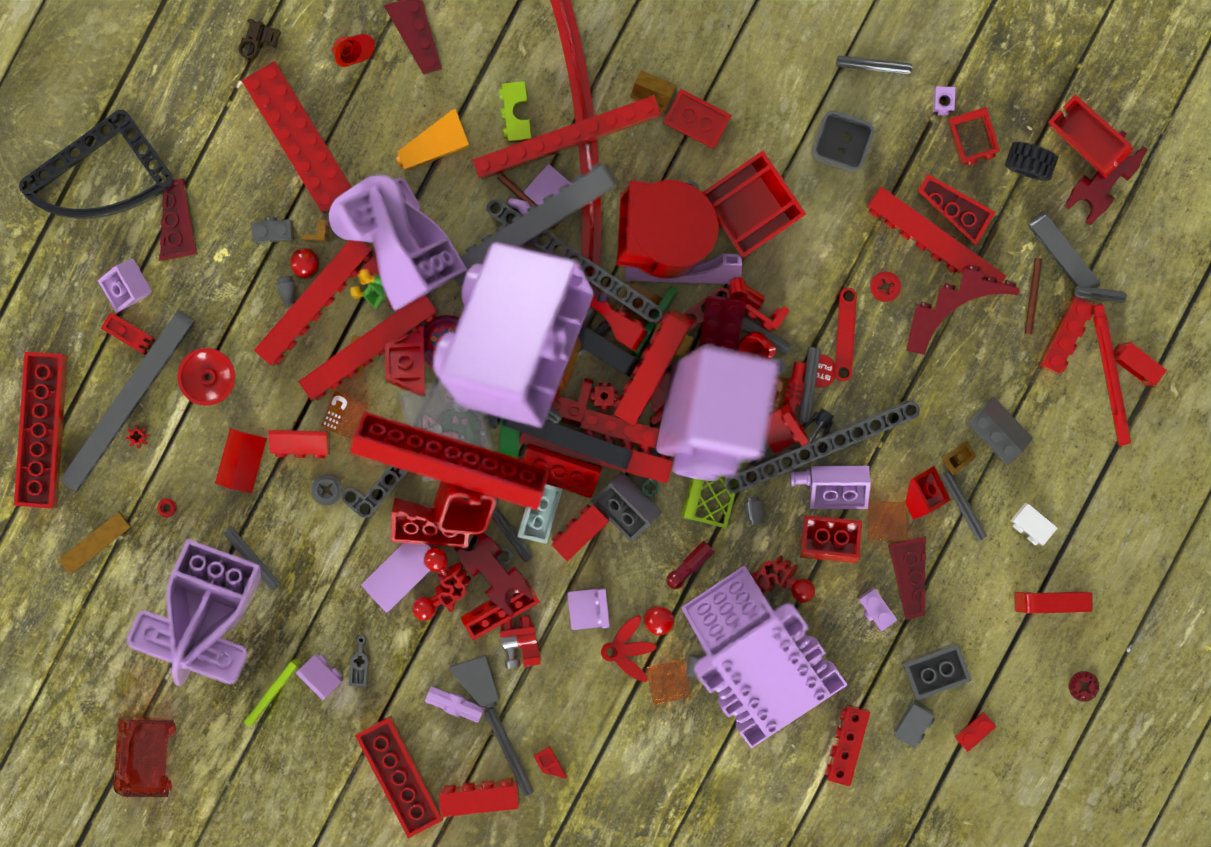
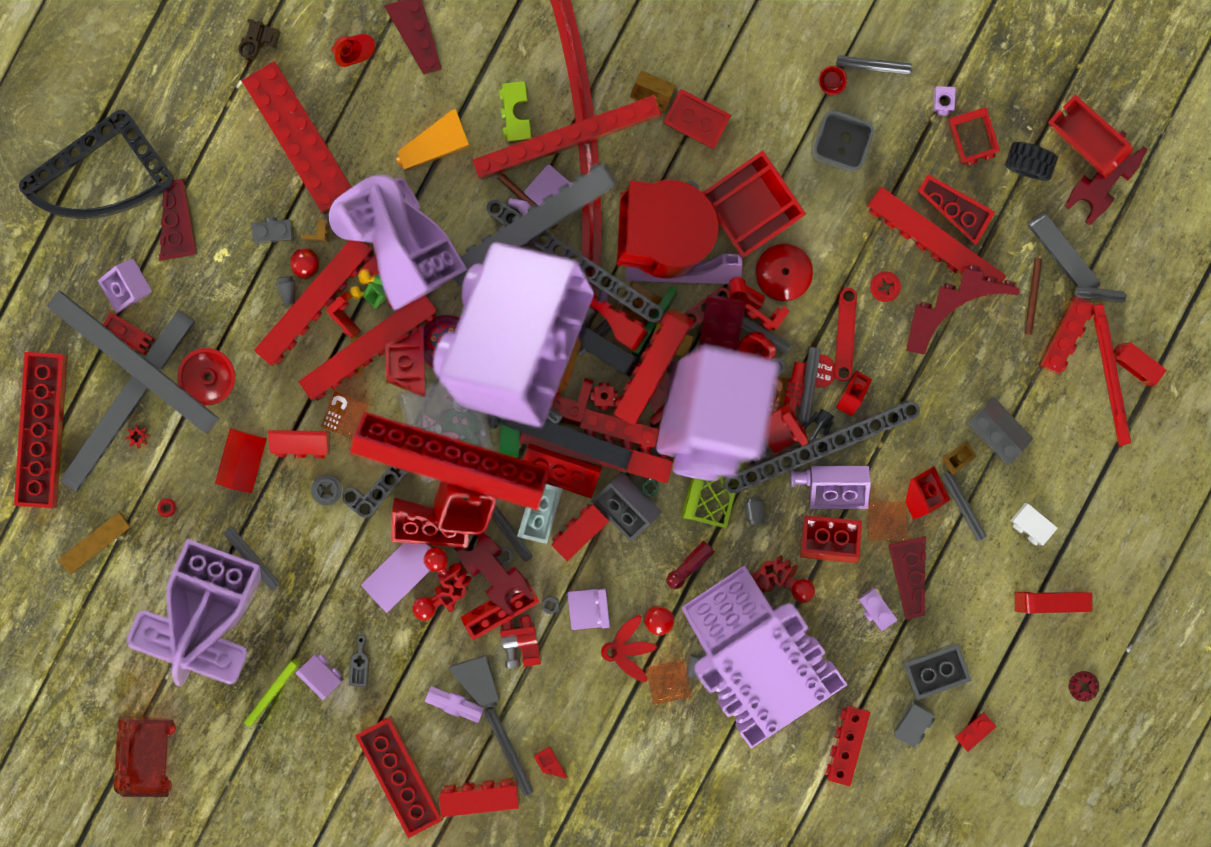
none -> dark grey beam [47,290,219,434]
none -> red bracket [326,291,361,338]
none -> dark grey bush [542,596,559,614]
none -> red dish [756,244,813,301]
none -> red hair [818,66,848,96]
none -> red slope [835,370,872,417]

